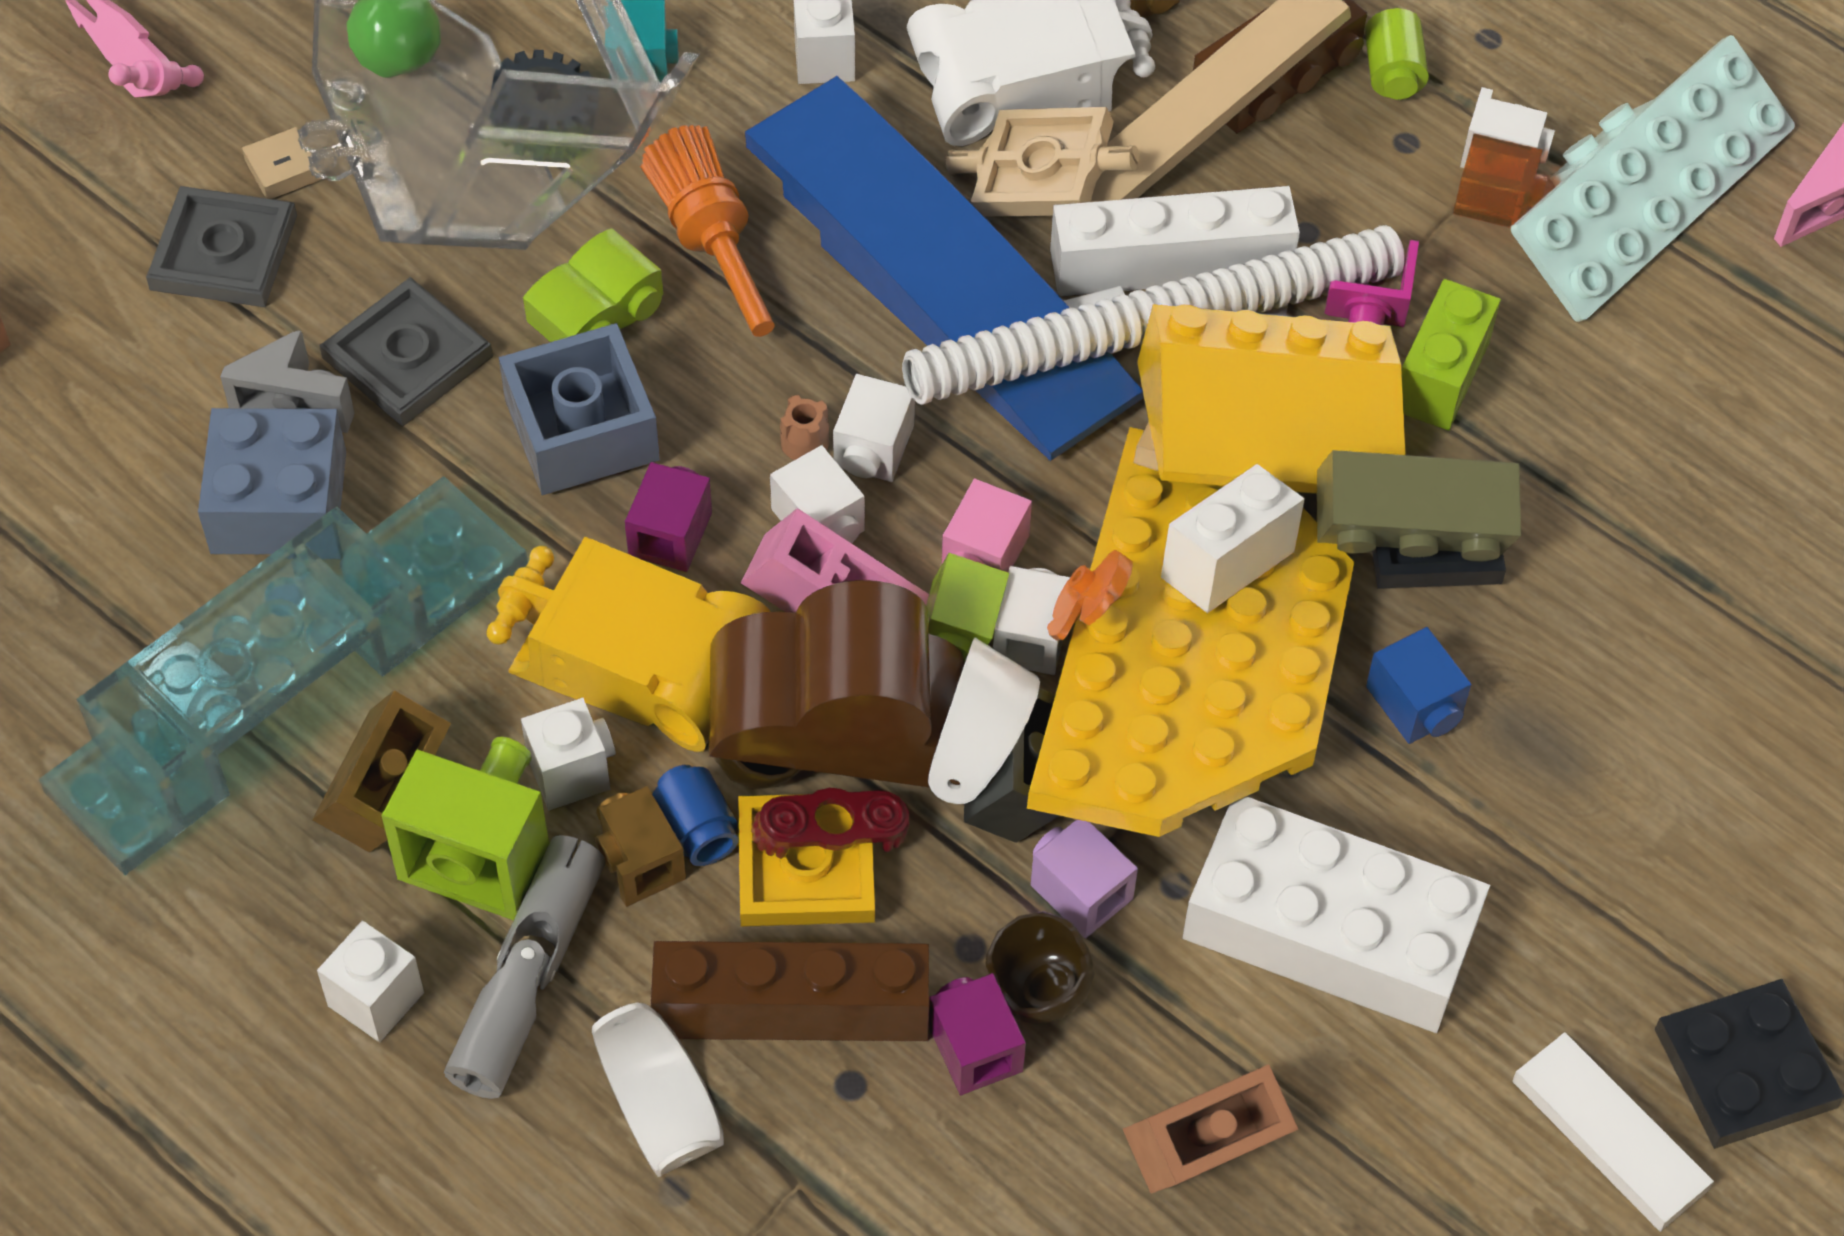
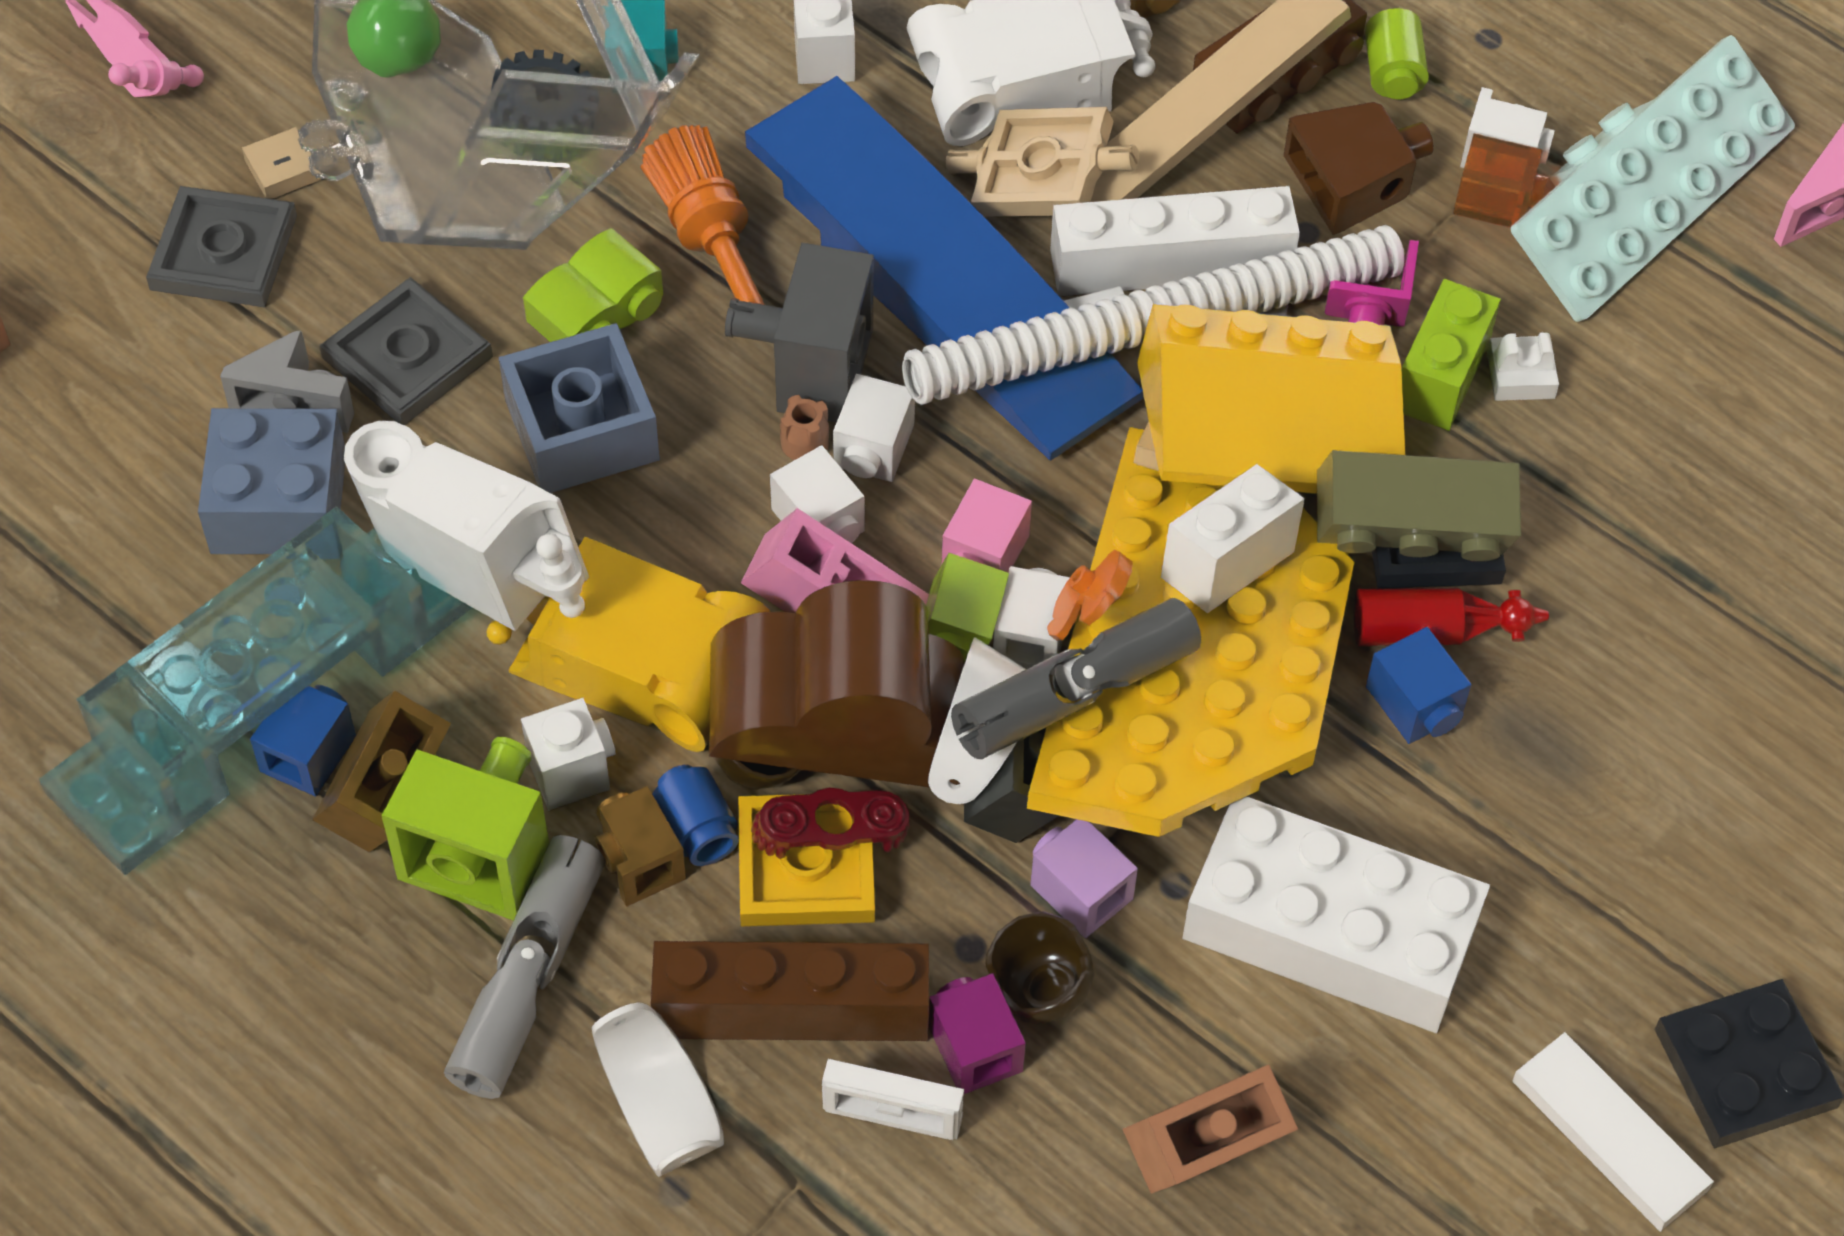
white brick [317,920,424,1043] -> none
magenta brick [625,462,712,572] -> none
none -> blue brick [250,678,356,797]
none -> white piece [344,421,589,631]
none -> dark grey brick [725,242,874,422]
none -> white tile [822,1059,964,1140]
none -> dark grey piece [951,598,1201,759]
none -> reddish brown torso [1283,102,1434,235]
none -> red wheel [1354,588,1549,646]
none -> white tile [1487,333,1559,401]

